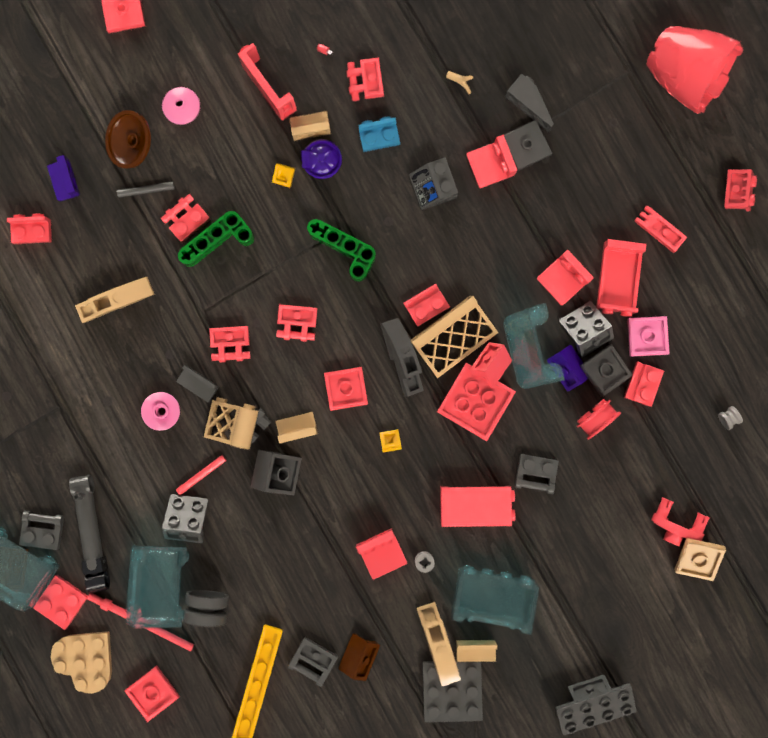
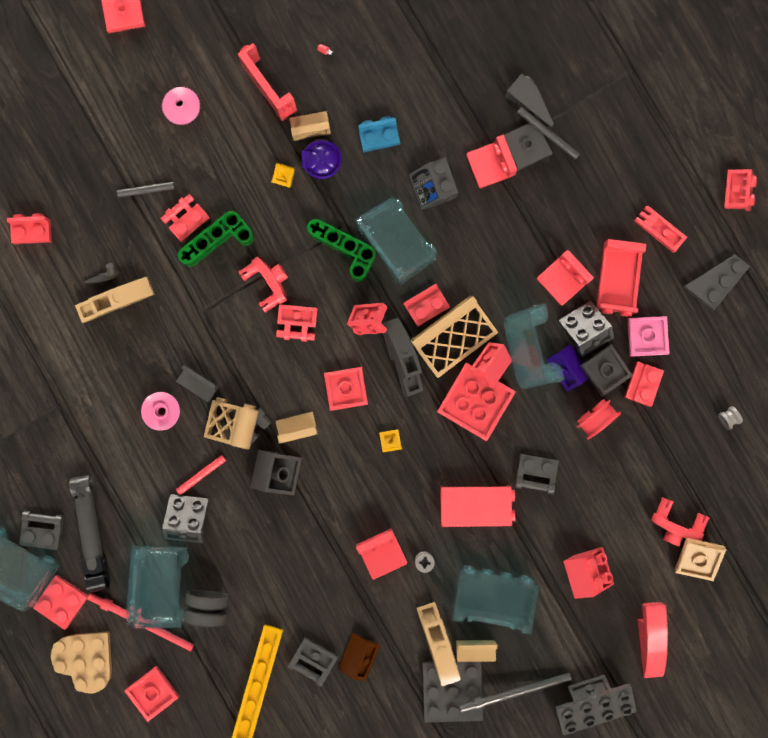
dark purple panel [47,155,80,201] -> none
reddish brown dish [105,110,151,169] -> none
coral plate [209,326,251,363] -> none
coral plate [346,58,384,101] -> none
tan bar [446,71,473,94] -> none
coral piece [646,26,743,114] -> none
none -> dark grey bar [85,263,120,283]
none -> coral connector [238,256,288,313]
none -> coral bracket [347,303,387,335]
none -> clear light blue windscreen [354,197,438,286]
none -> dark grey bar [458,673,572,713]
none -> dark grey bar [517,106,580,159]
none -> coral slope [563,547,614,599]
none -> coral slope [638,602,667,678]
none -> dark grey wing [683,254,750,311]

